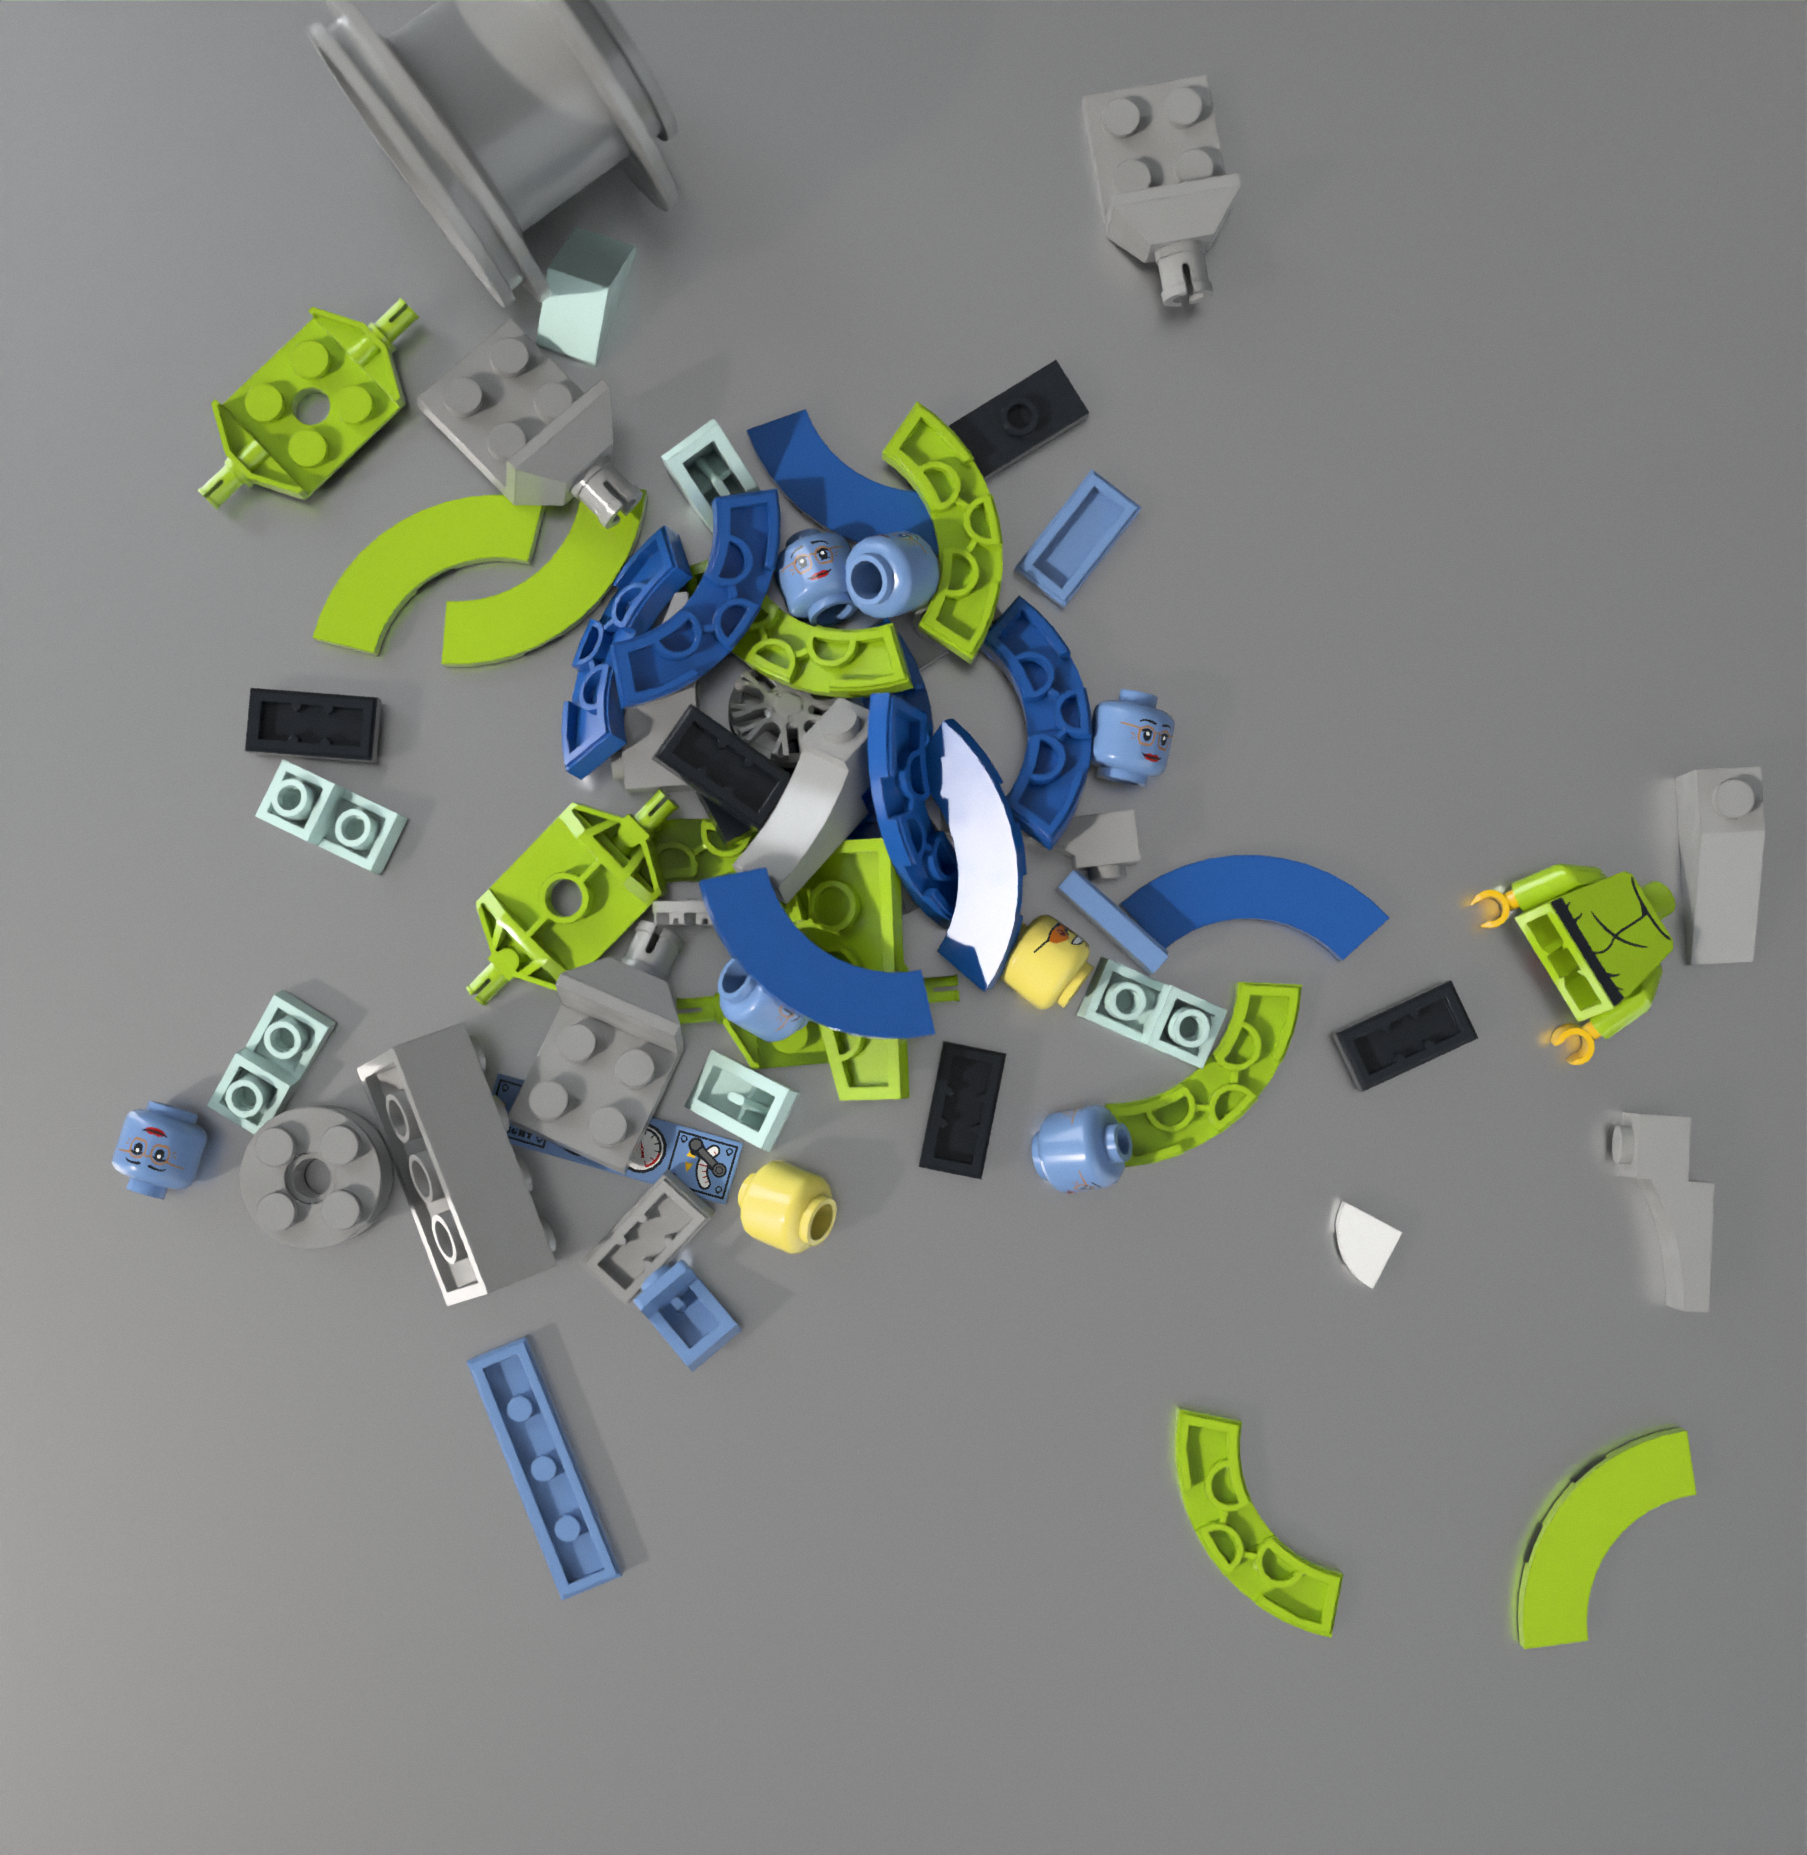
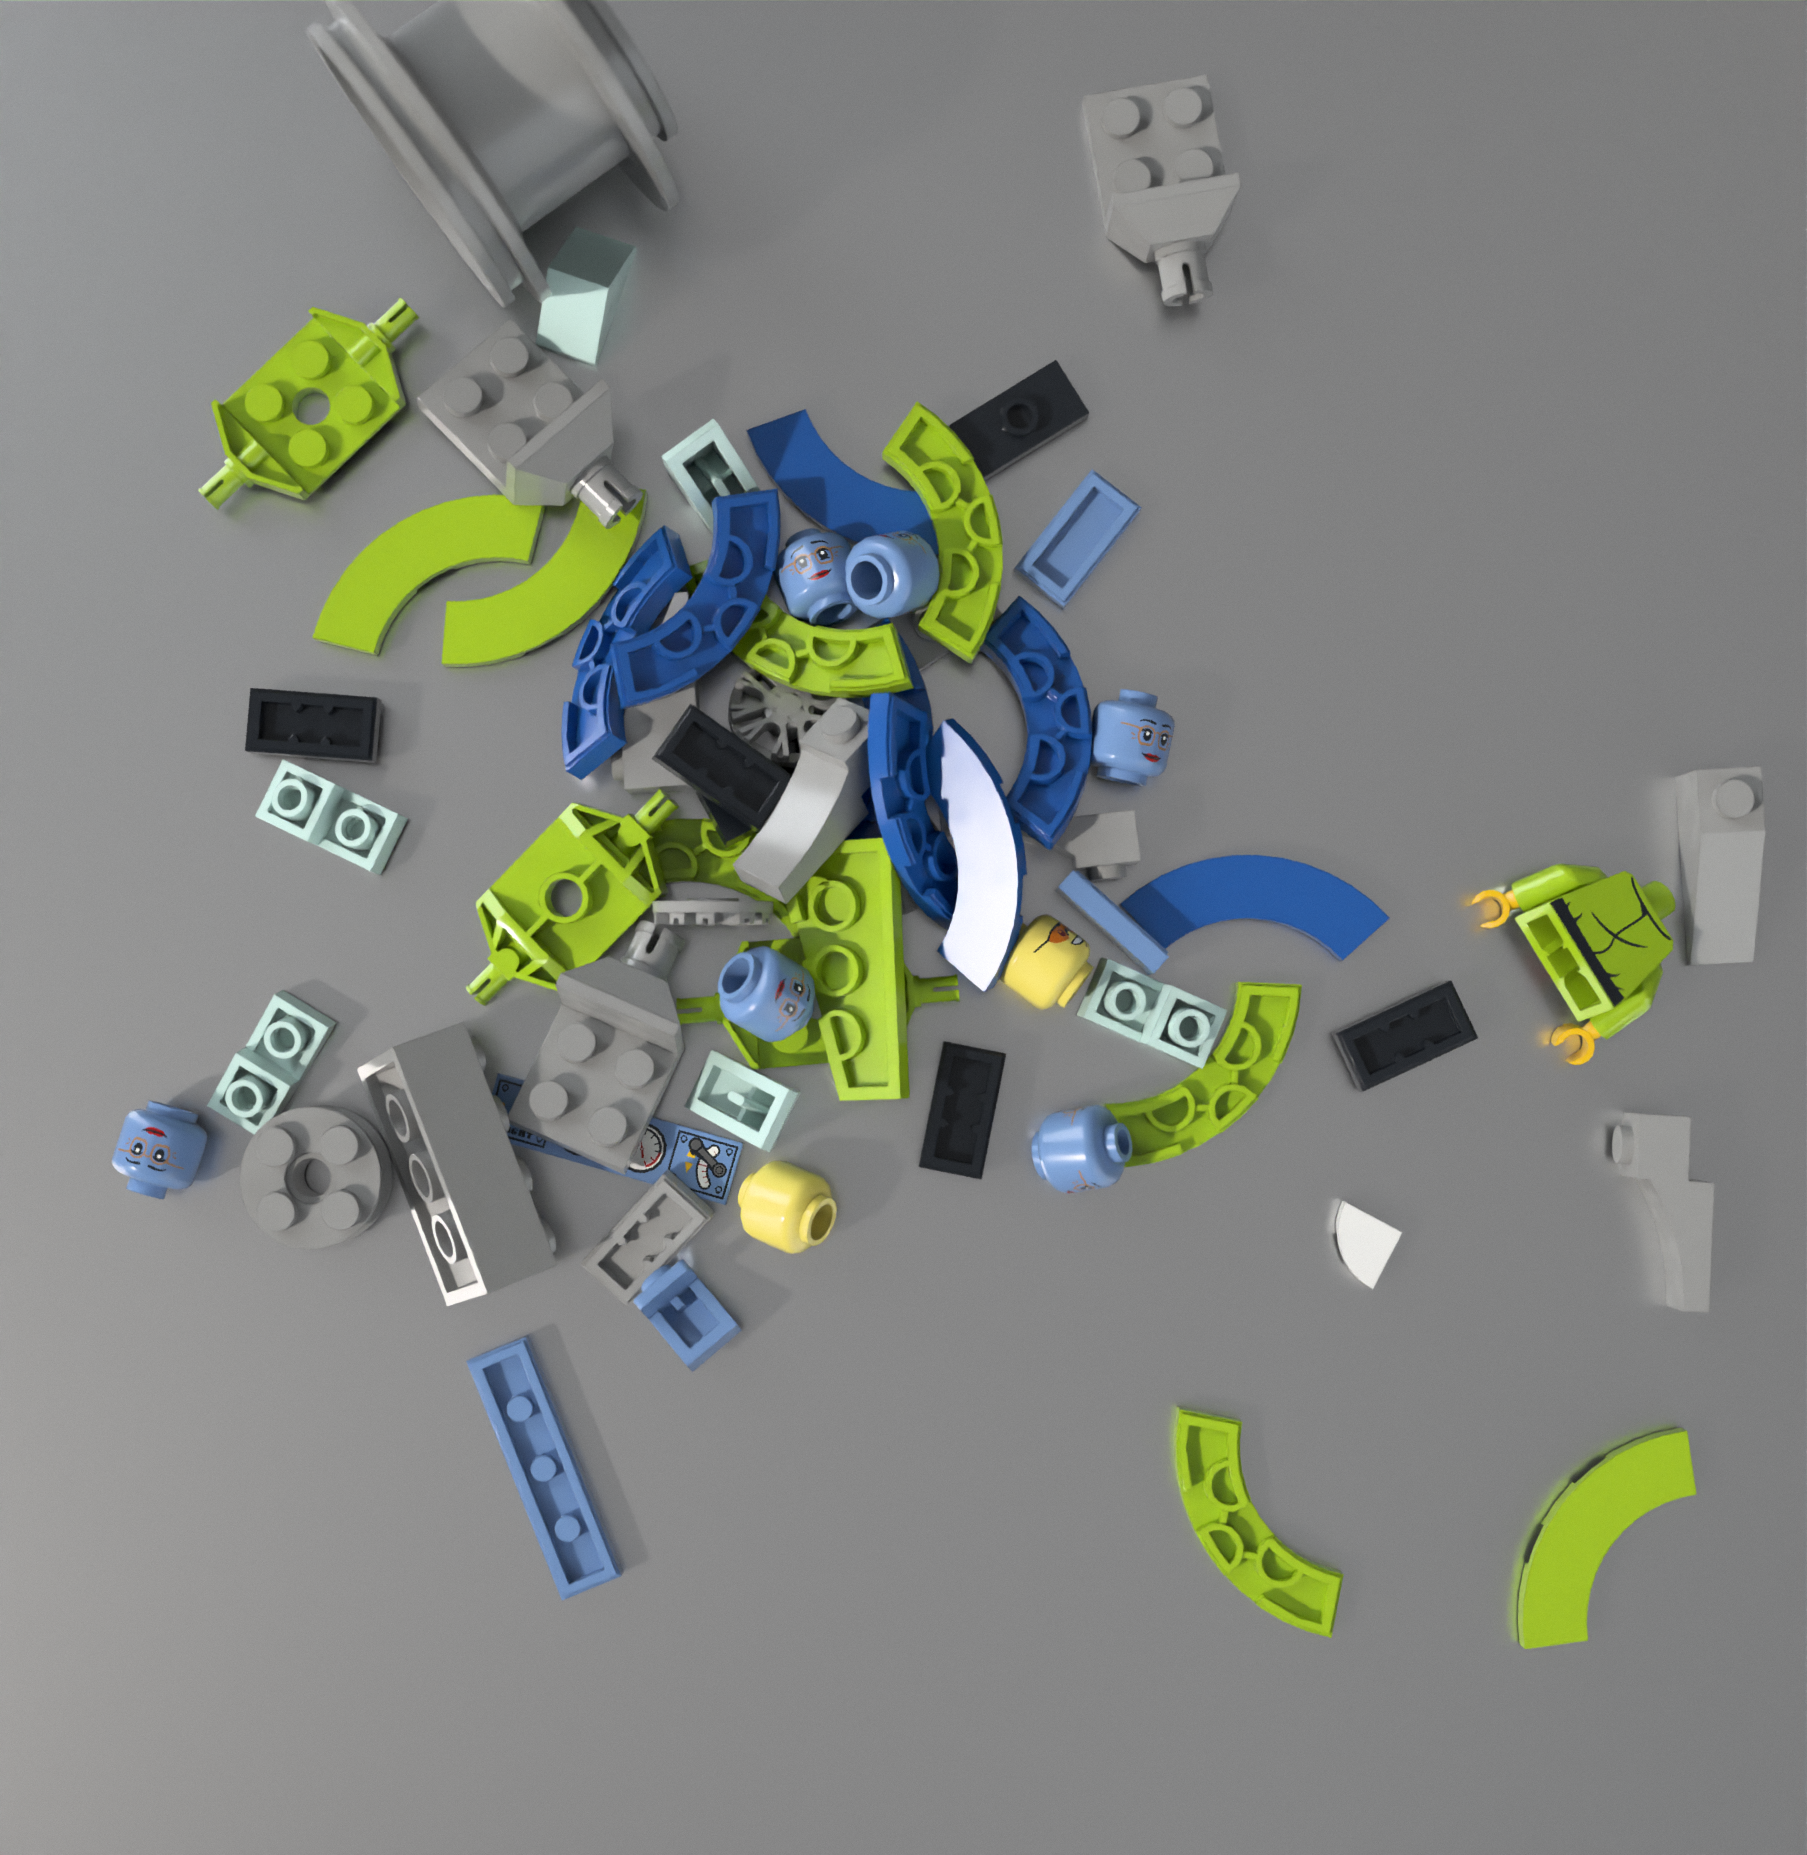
blue tile [698,867,935,1039] -> none

